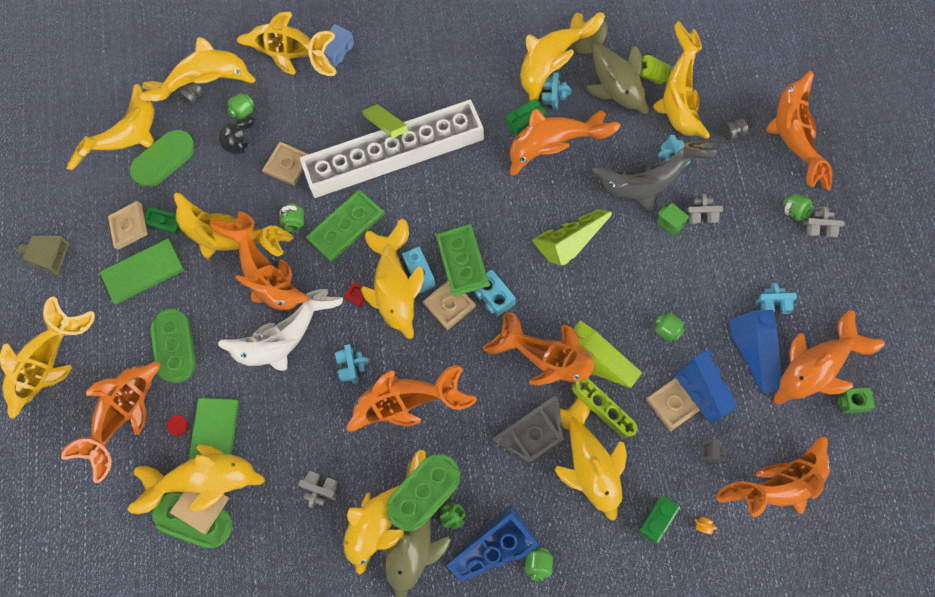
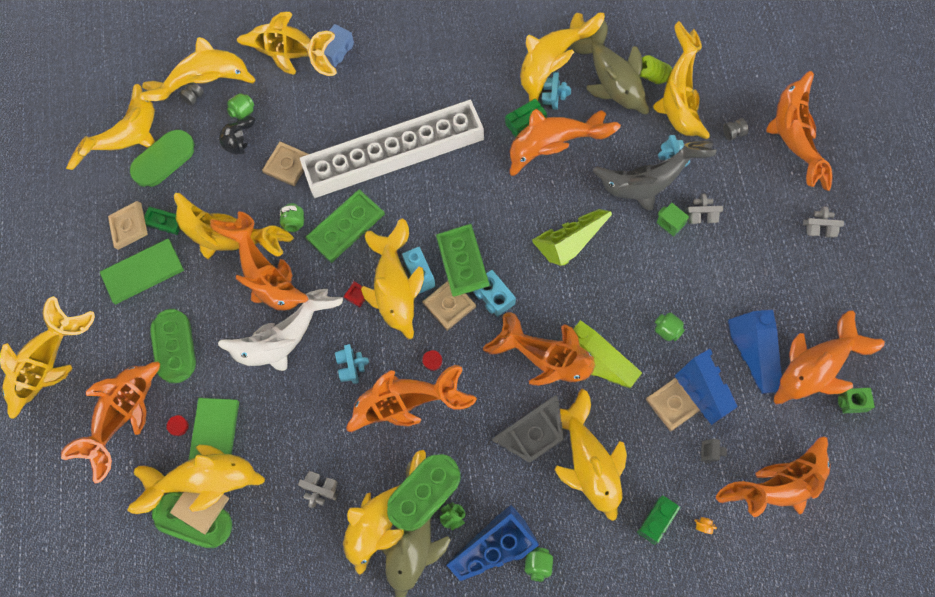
olive torso [18,236,69,276] -> none
lime tile [362,104,408,138] -> none
lime beam [572,378,637,438] -> none
medium azure hips [755,283,797,314] -> none
bright green head [783,193,814,221] -> none
none -> red tile [423,350,442,371]

